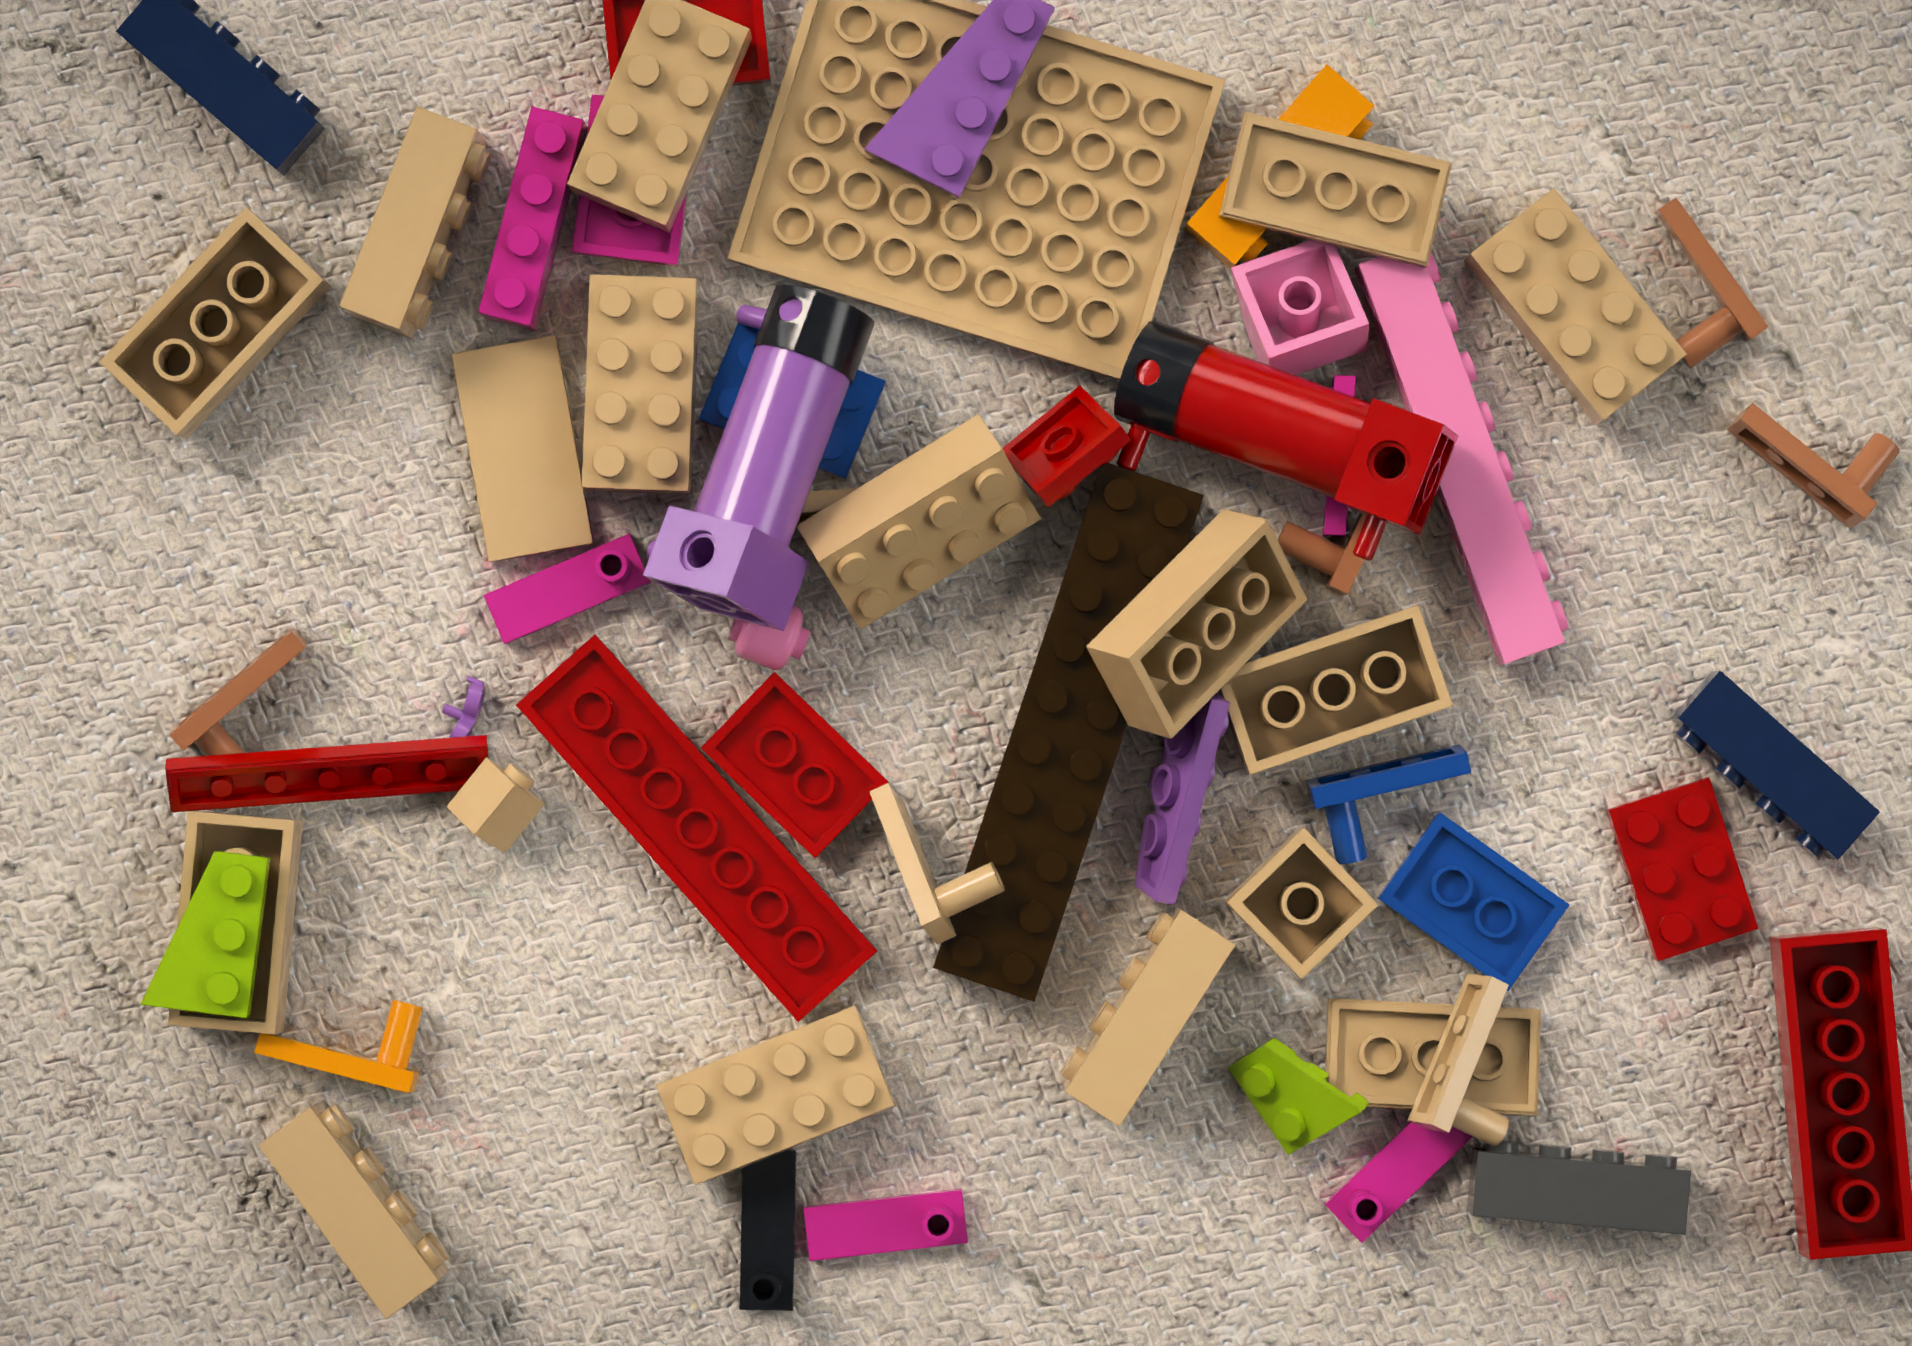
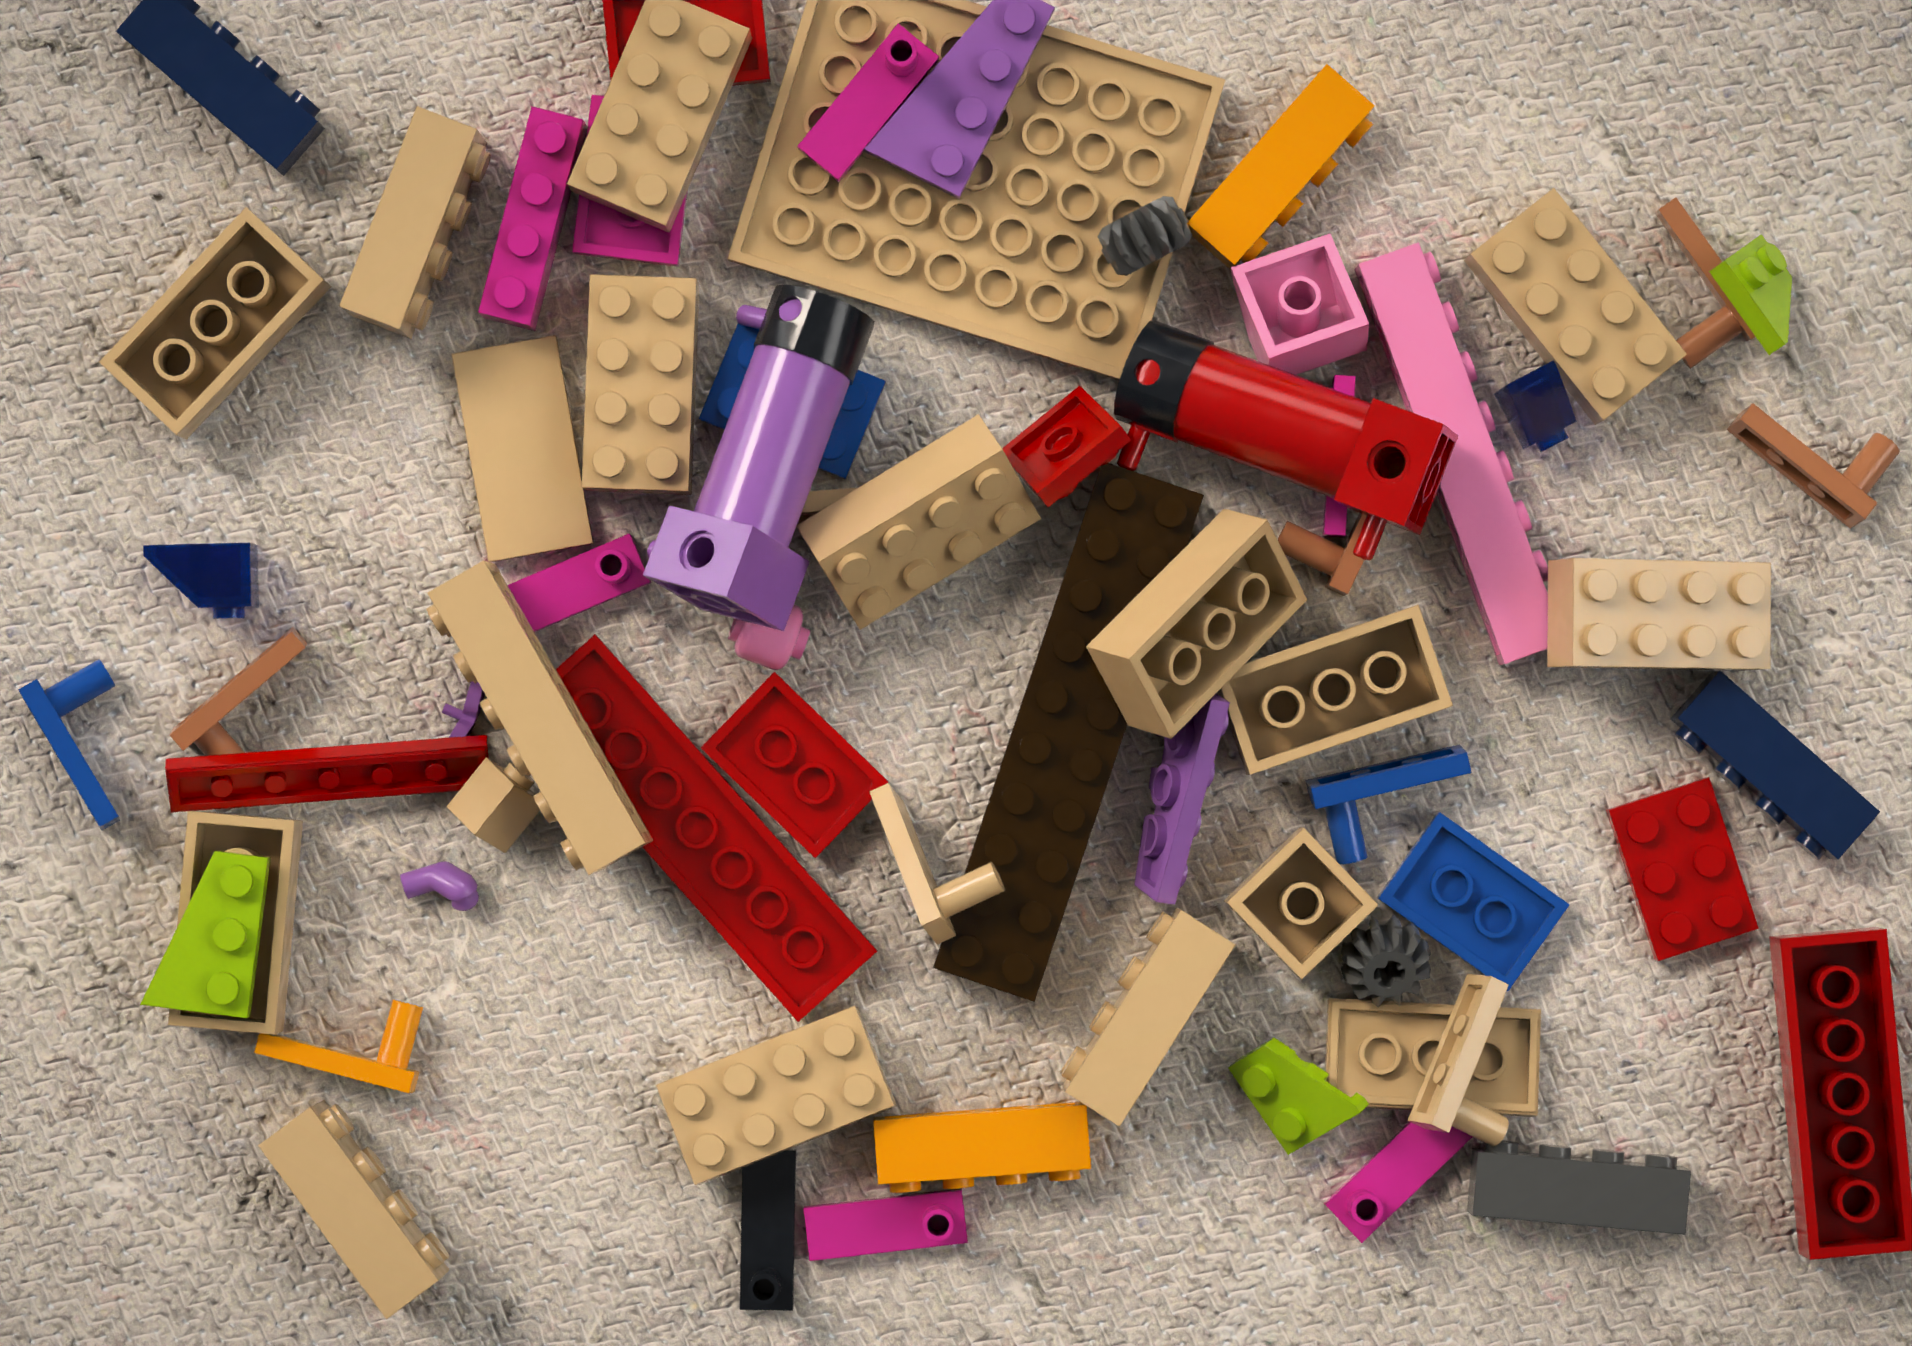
tan tile [1219,112,1453,268] -> none
none -> blue piece [18,659,120,831]
none -> clear blue slope [143,542,259,619]
none -> medium lavender arm [400,861,479,911]
none -> tan brick [426,560,654,875]
none -> dark pink piece [797,23,939,182]
none -> light orange brick [873,1102,1091,1193]
none -> dark grey gear [1098,196,1192,276]
none -> dark grey gear [1341,914,1431,1007]
none -> clear blue slope [1494,360,1577,452]
none -> tan brick [1547,558,1771,671]
none -> lime wing [1709,234,1792,355]

